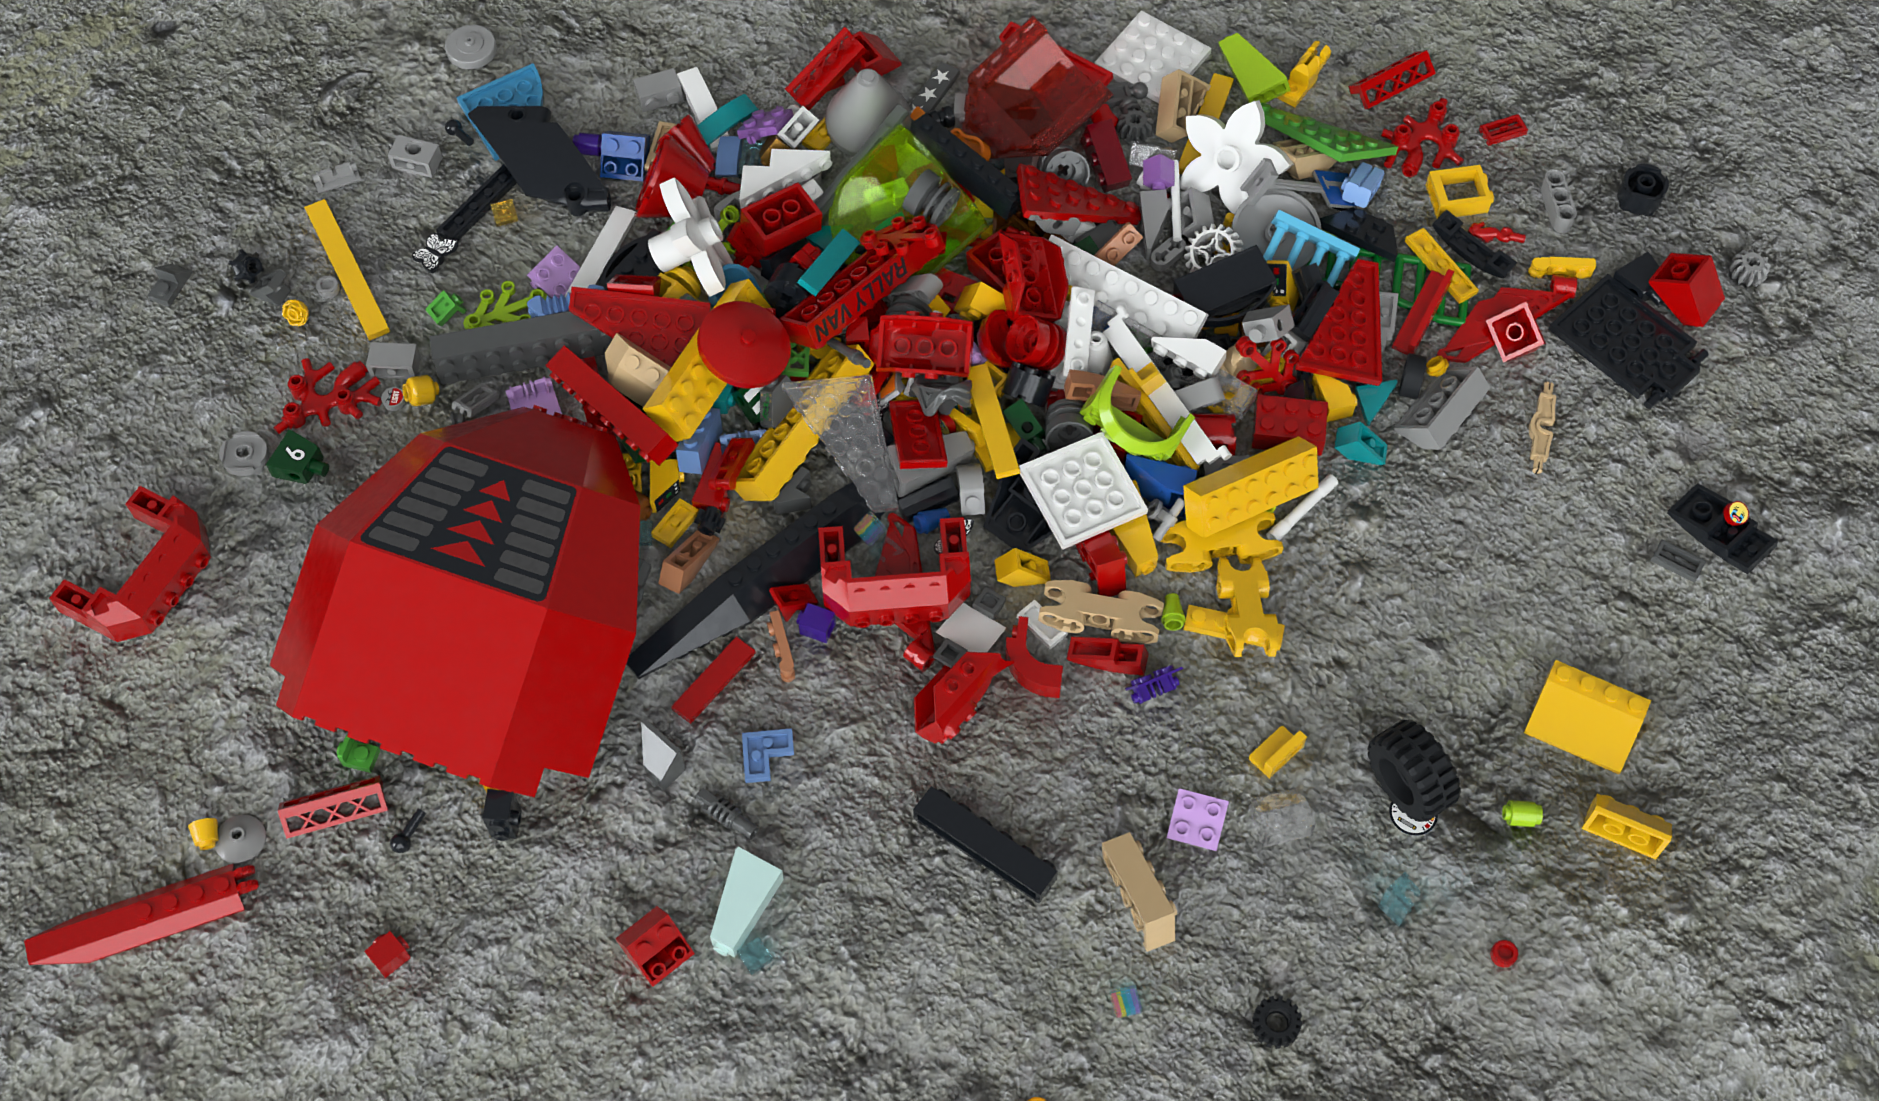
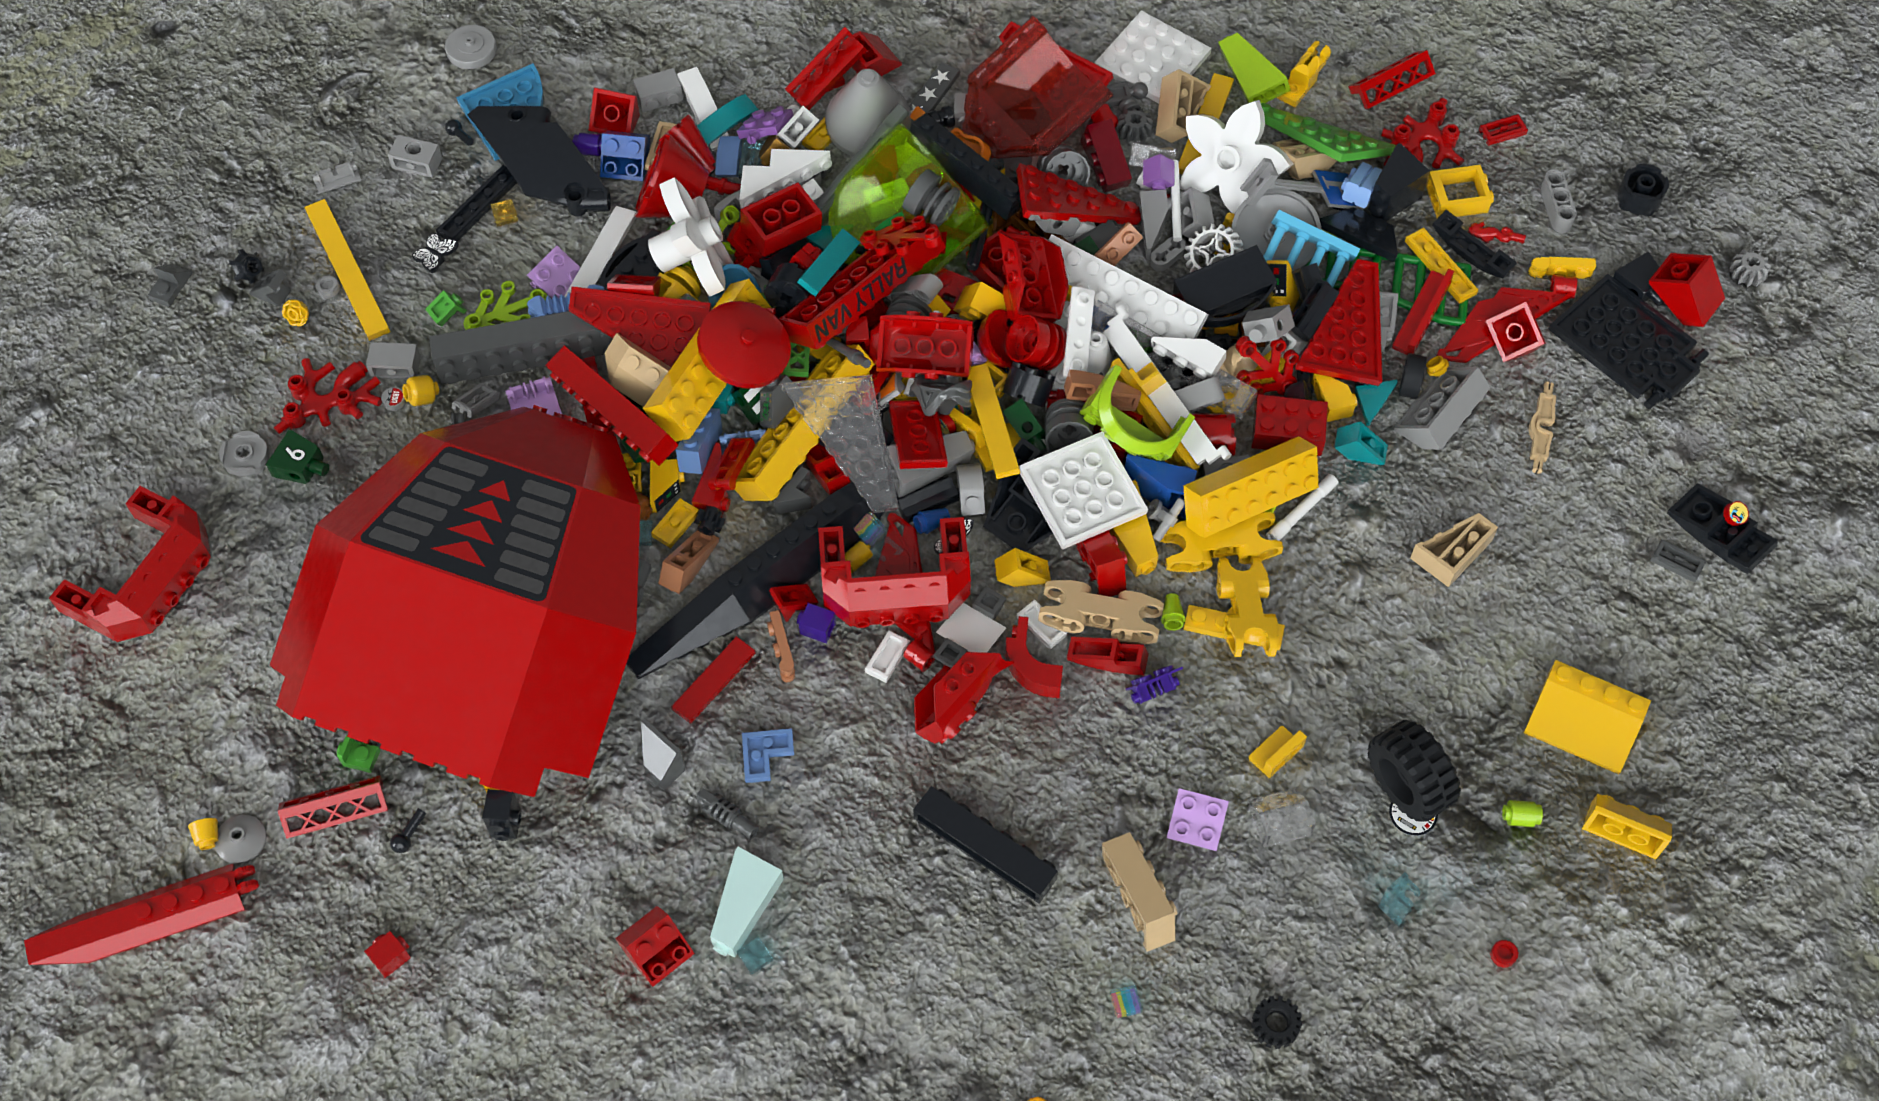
none -> red slope [588,87,640,133]
none -> red slope [805,439,851,495]
none -> yellow piece [845,541,873,573]
none -> white tile [865,630,910,683]
none -> black axle [965,202,993,271]
none -> black slope [1368,143,1430,221]
none -> tan wedge [1410,513,1498,587]

